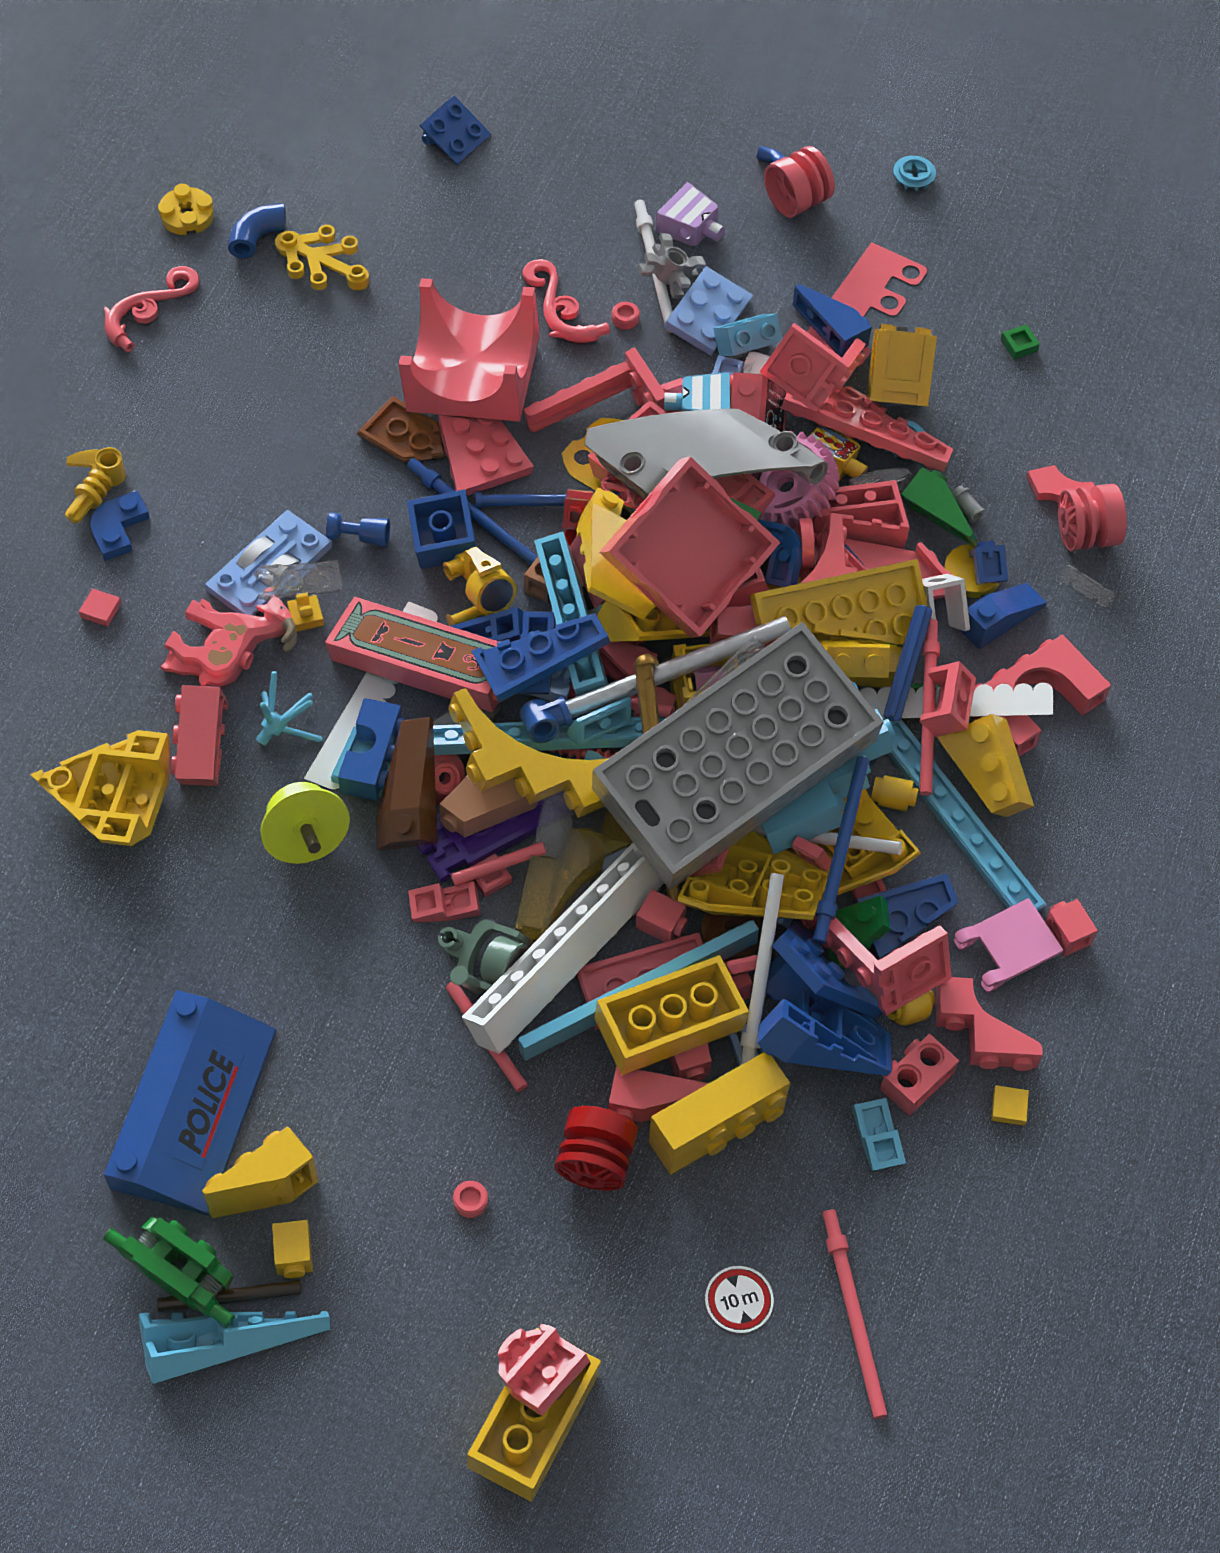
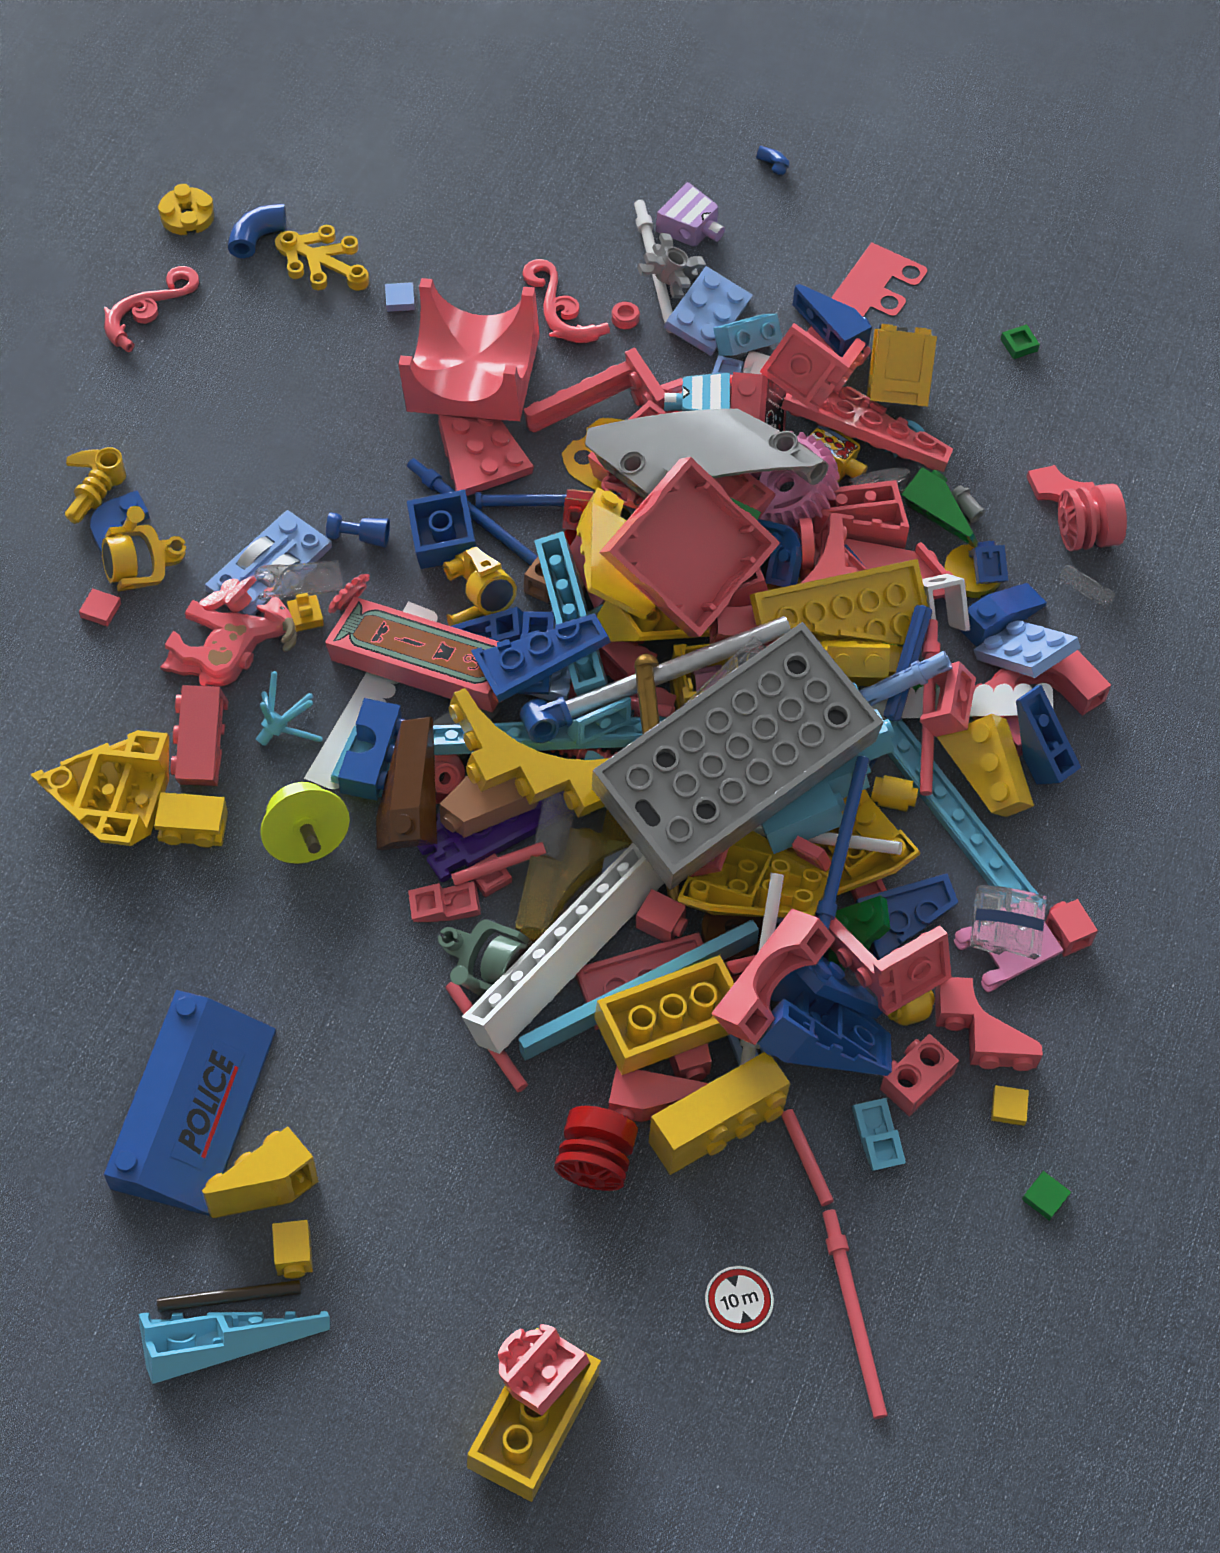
green piece [103,1217,235,1328] -> none
dark orange tile [357,396,444,462] -> none
blue hinge [419,95,491,165] -> none
coral tile [453,1181,488,1218] -> none
coral wheel [764,146,835,218] -> none
medium azure gear [893,156,936,191] -> none
none -> yellow piece [102,506,186,592]
none -> yellow brick [154,792,228,848]
none -> coral animal [200,576,257,613]
none -> coral gear [328,574,370,614]
none -> light blue tile [385,282,415,312]
none -> coral arch [711,909,835,1045]
none -> coral bar [781,1109,834,1206]
none -> light blue pin [859,651,952,706]
none -> clear slope [970,885,1047,960]
none -> light blue plate [973,620,1081,678]
none -> blue slope [1016,685,1081,784]
none -> green tile [1021,1171,1071,1221]

